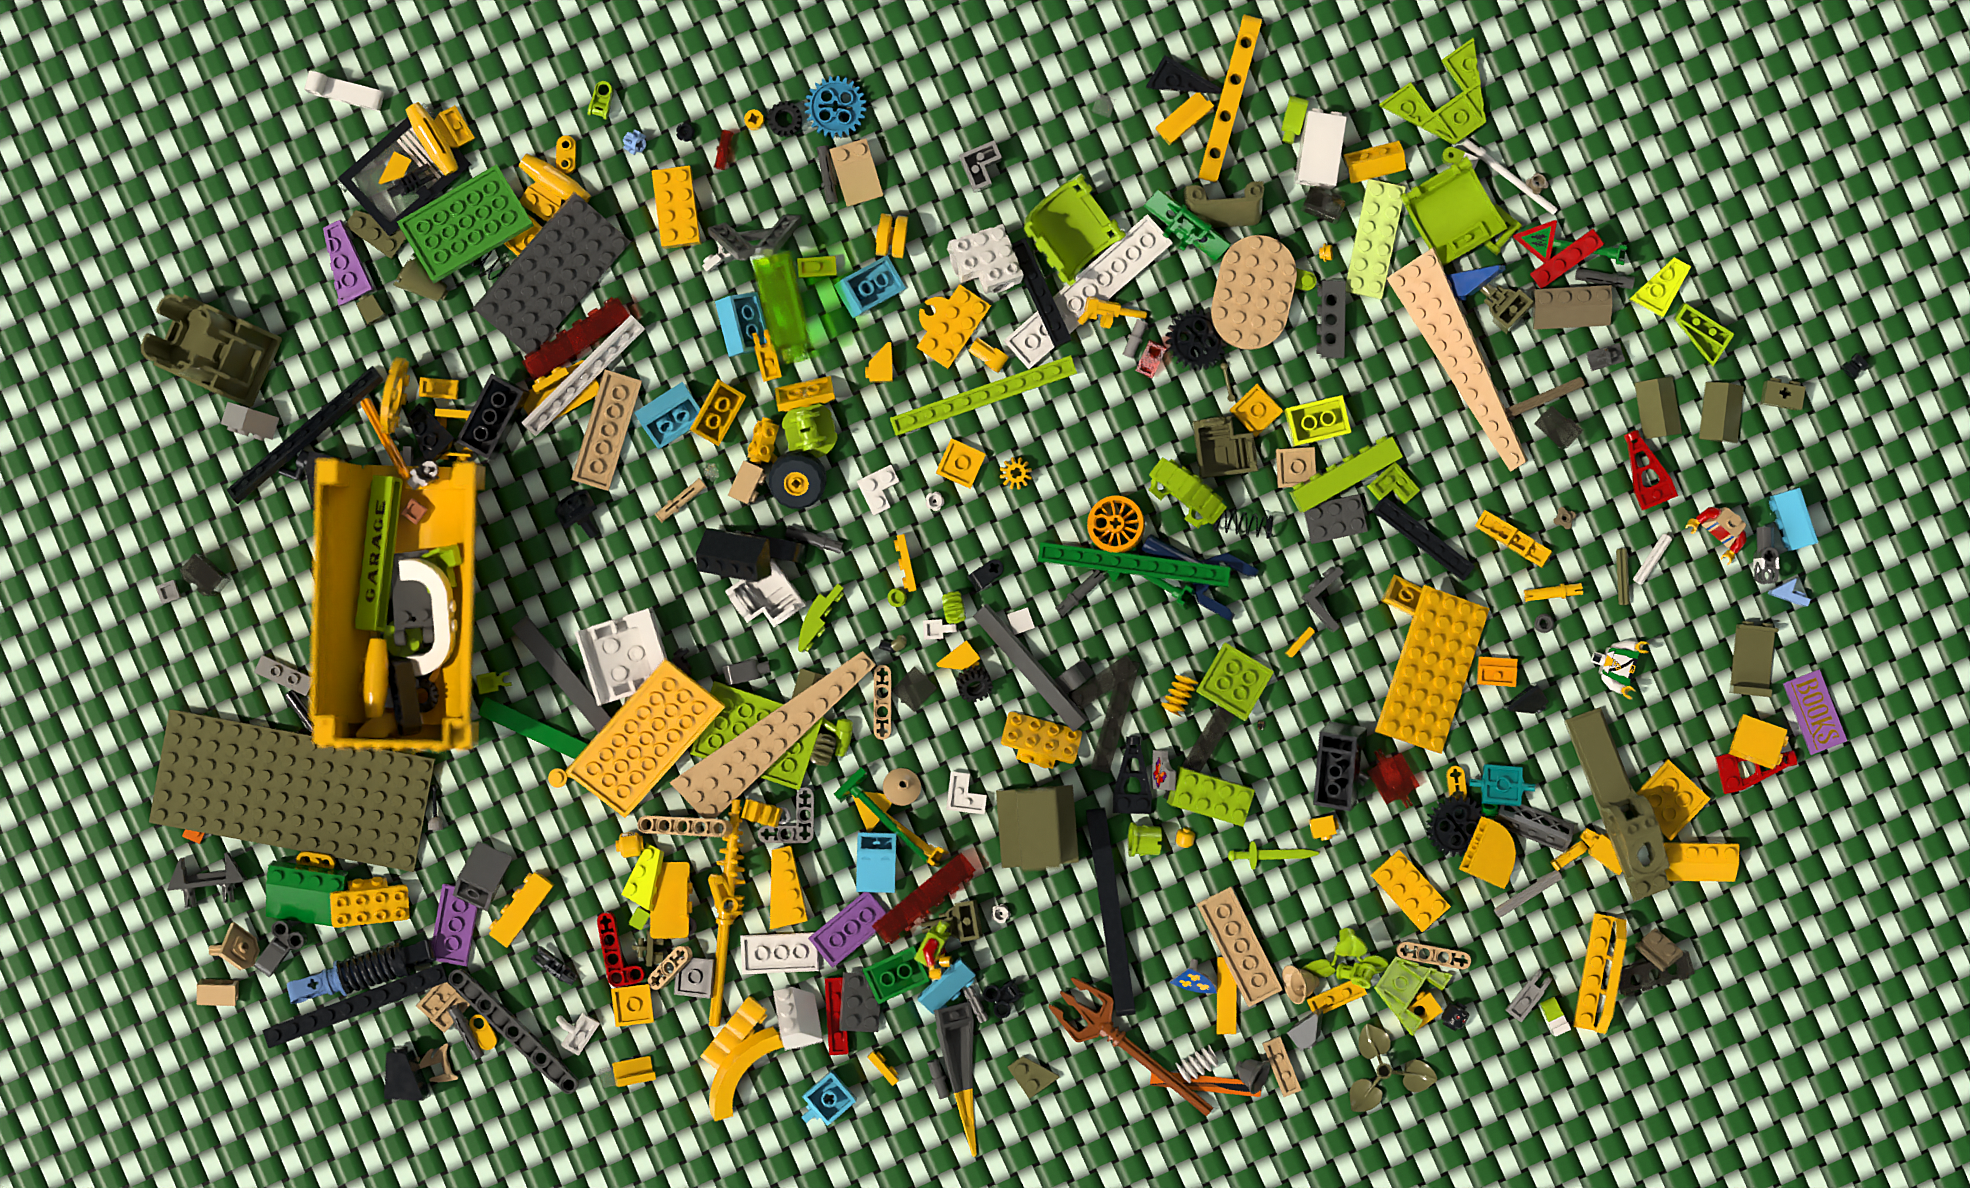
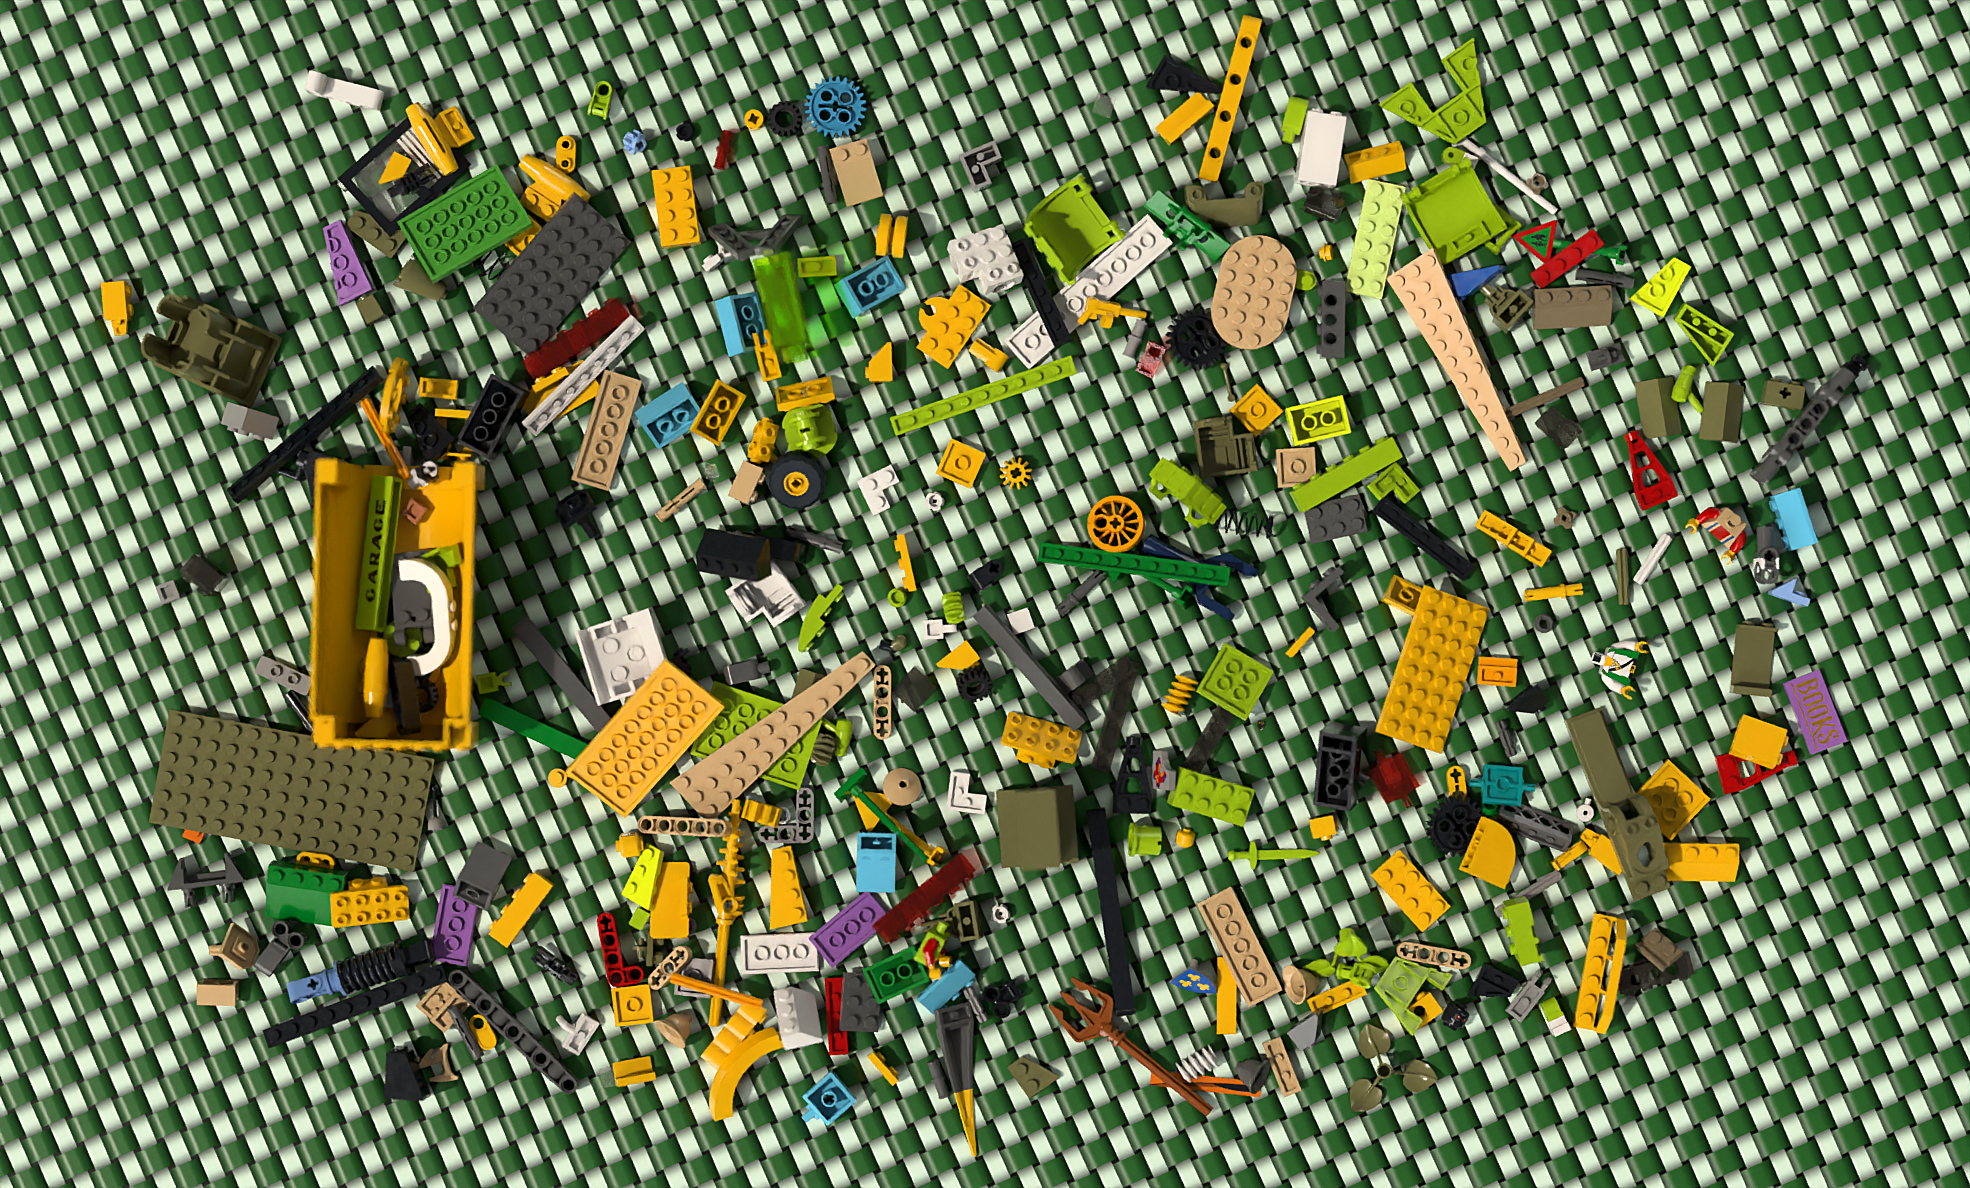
none -> yellow hinge [101,281,134,336]
none -> tan hat [655,1012,692,1049]
none -> light orange axle [670,972,763,1010]
none -> black wing [1468,962,1519,997]
none -> dark grey axle [1495,720,1517,757]
none -> lime wedge [1501,896,1544,966]
none -> white piece [1576,798,1594,822]
none -> lime piece [1671,365,1704,413]
none -> dark grey panel [1749,367,1856,485]

